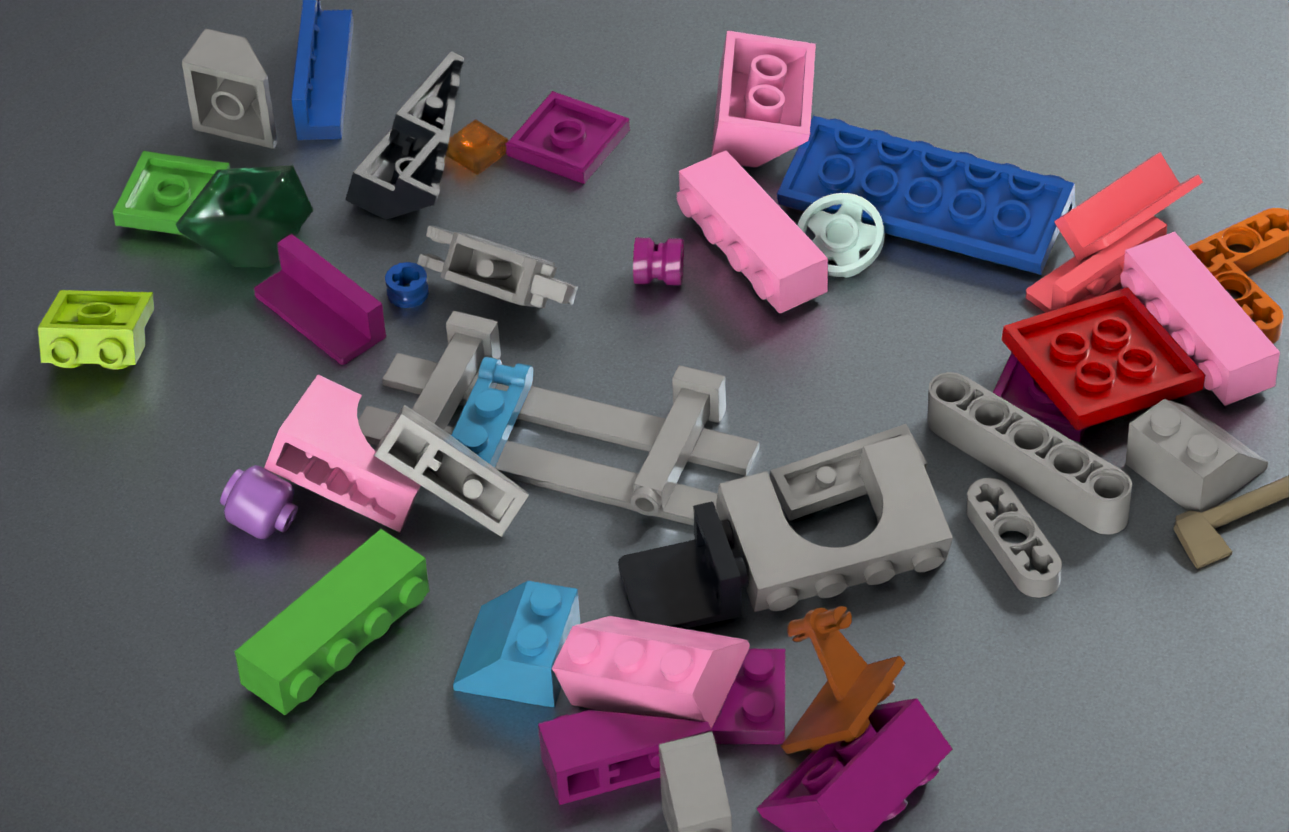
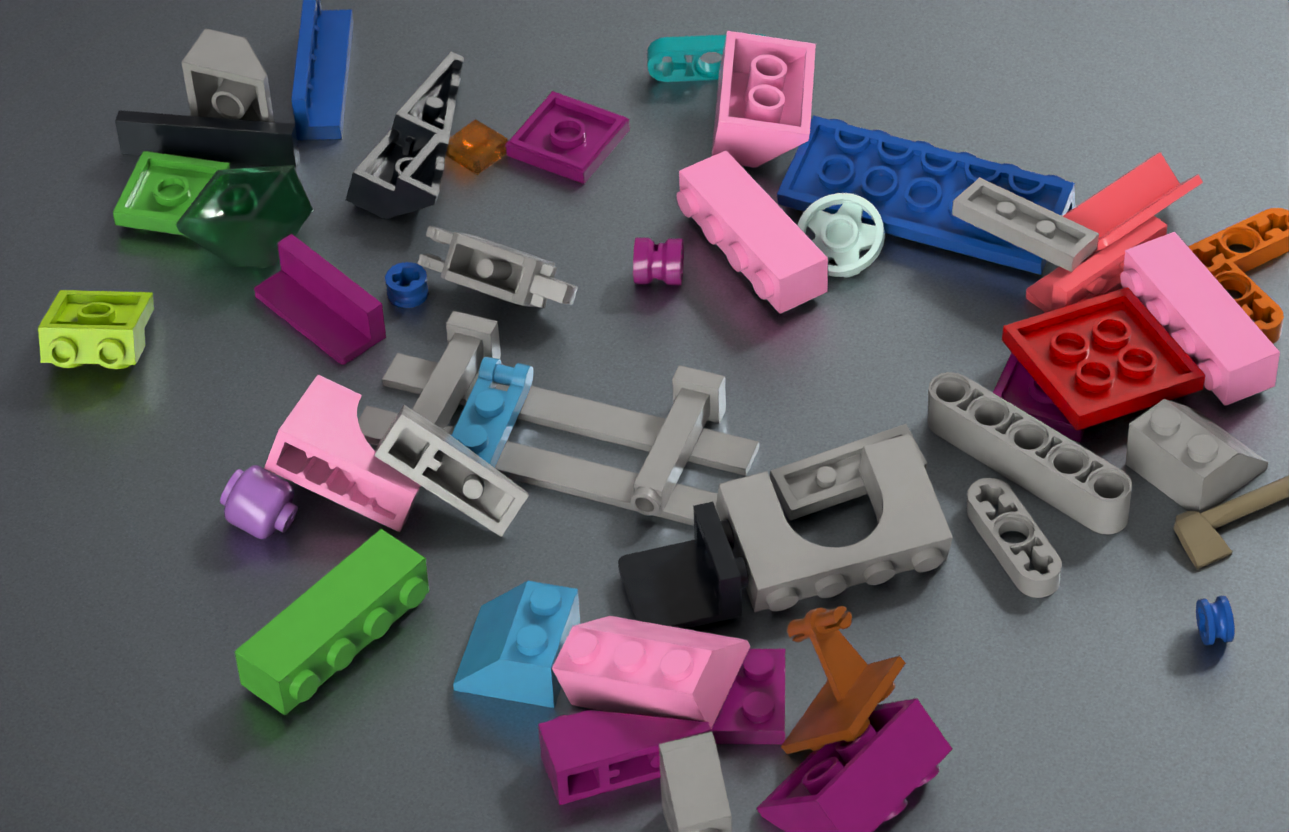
none -> black tile [115,110,300,168]
none -> teal beam [647,34,768,82]
none -> light grey plate [952,177,1099,272]
none -> blue bush [1196,595,1235,646]

